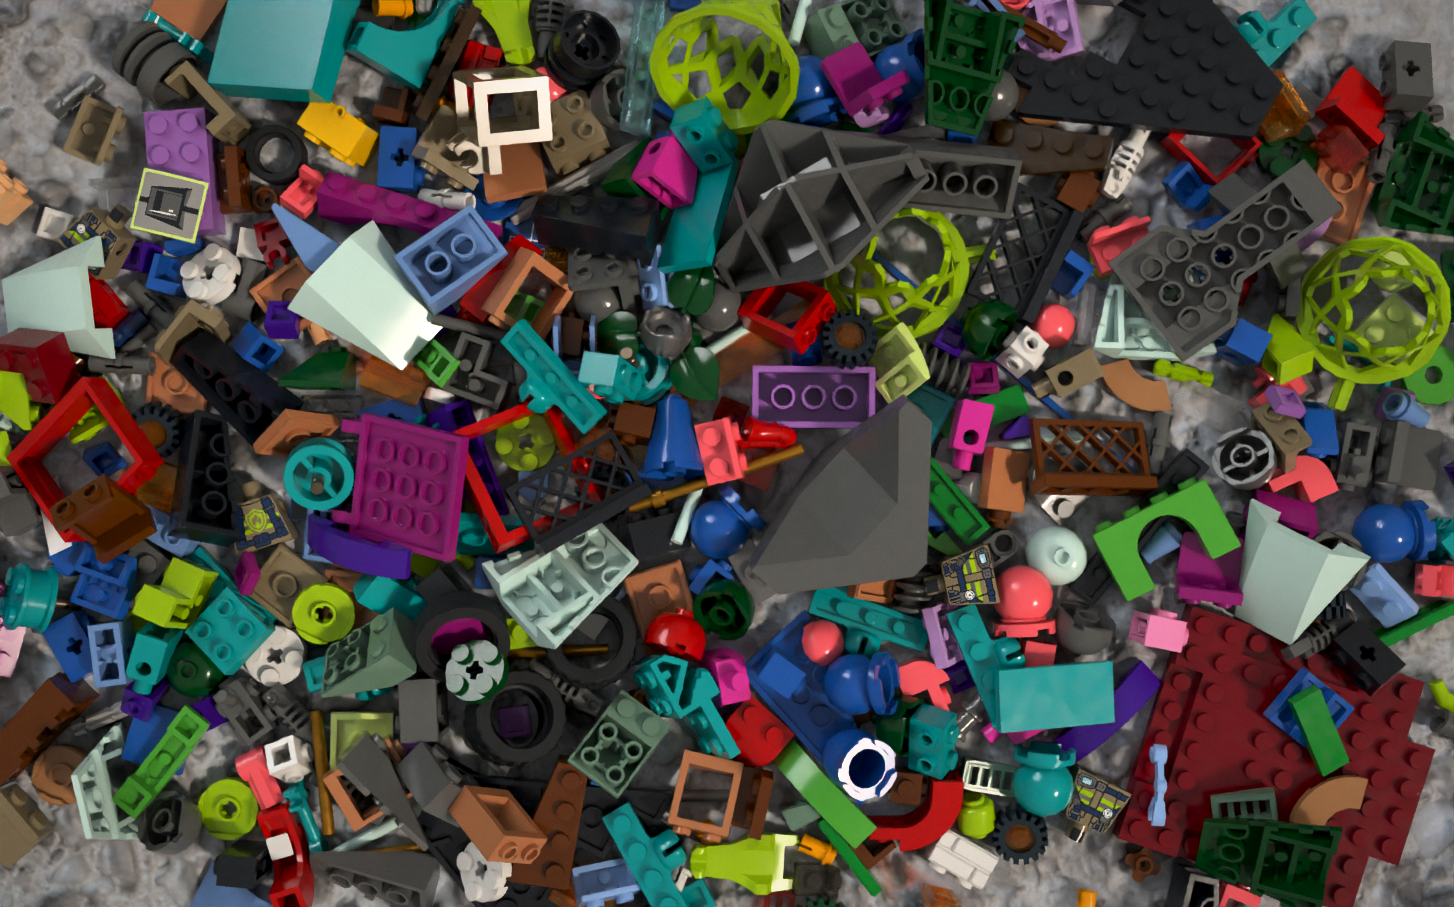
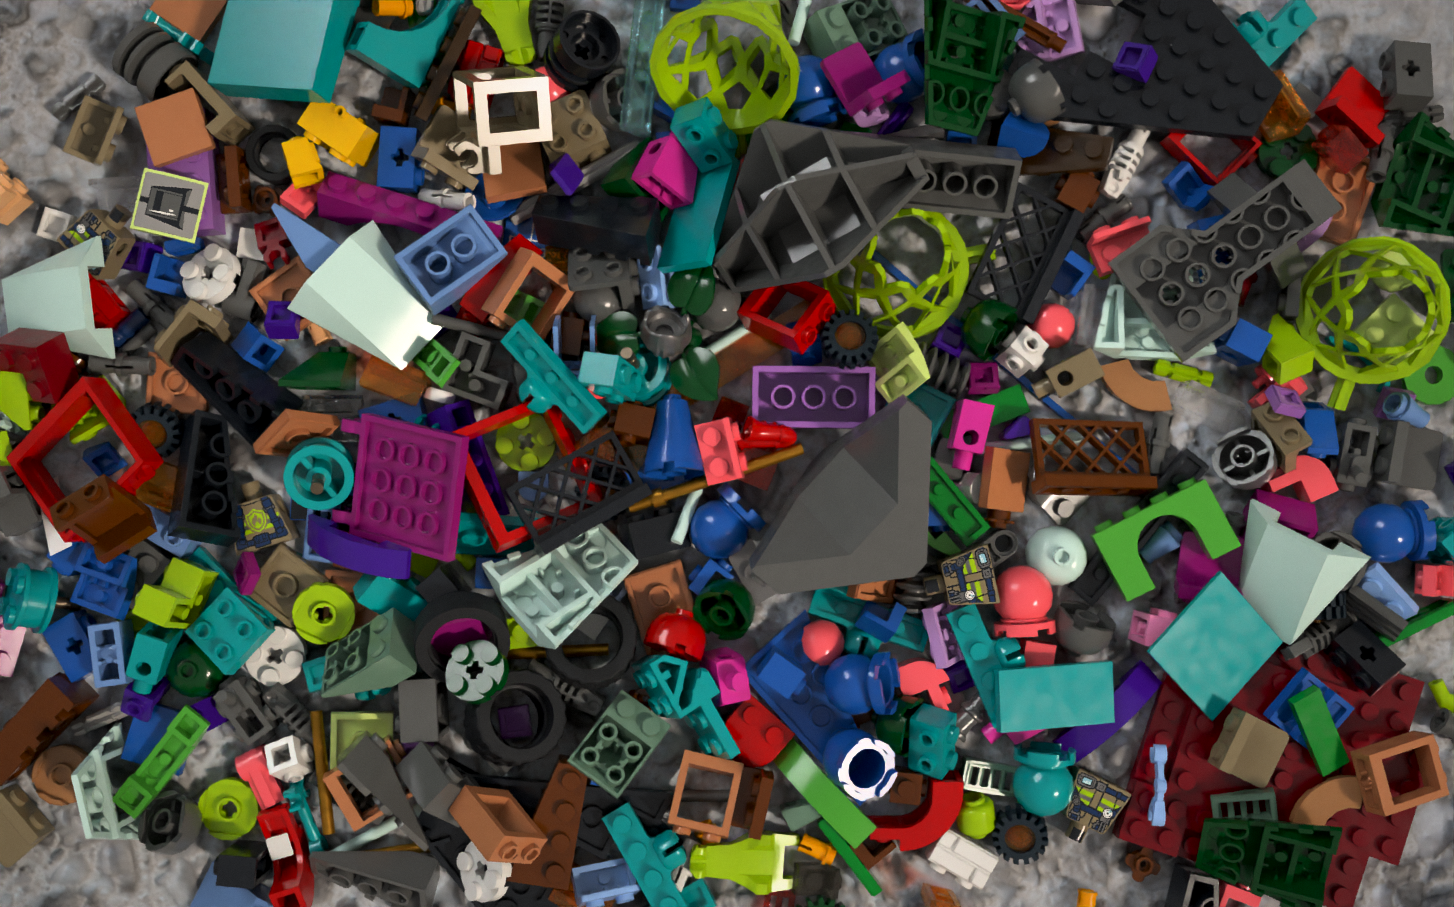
none -> nougat tile [134,88,216,168]
none -> yellow window [281,136,325,189]
none -> dark purple slope [549,153,584,196]
none -> blue panel [854,600,907,643]
none -> blue brick [997,111,1050,158]
none -> dark grey cylinder [1007,58,1066,124]
none -> dark purple slope [1112,41,1158,83]
none -> teal piece [1146,571,1283,721]
none -> dark tan bracket [1207,707,1289,788]
none -> dark grey tile [1346,585,1408,642]
none -> nougat window [1350,731,1450,817]

